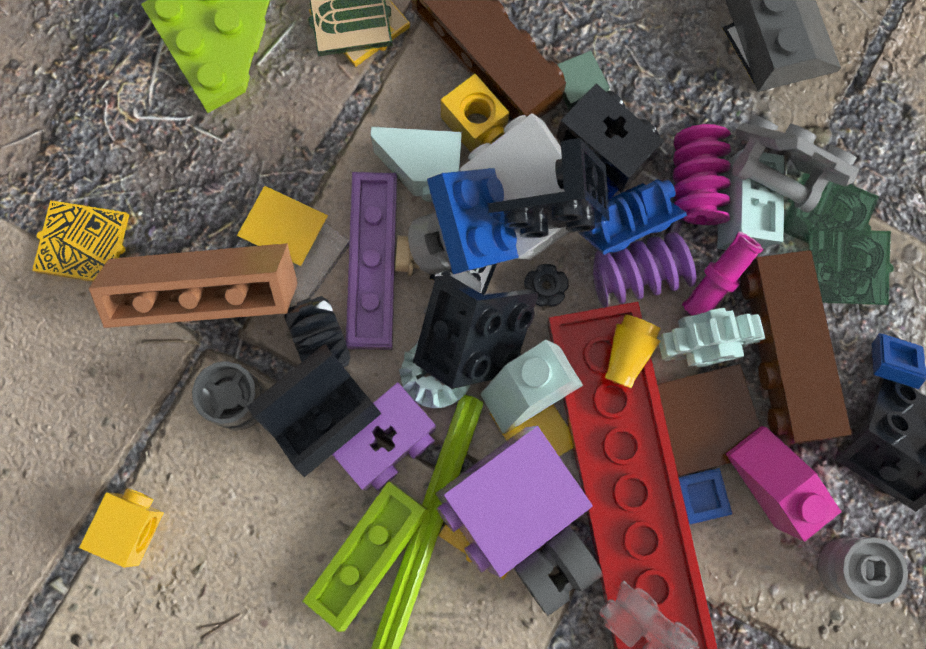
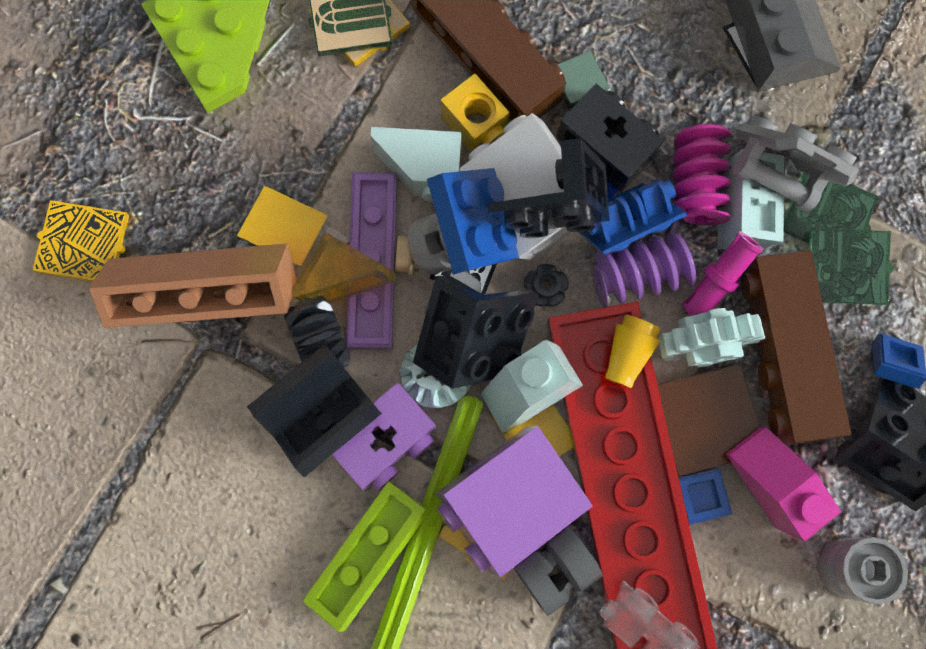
yellow brick [79,488,164,568] -> none
dark grey wheel [192,361,266,431] -> none
none -> clear yellow slope [292,232,397,303]

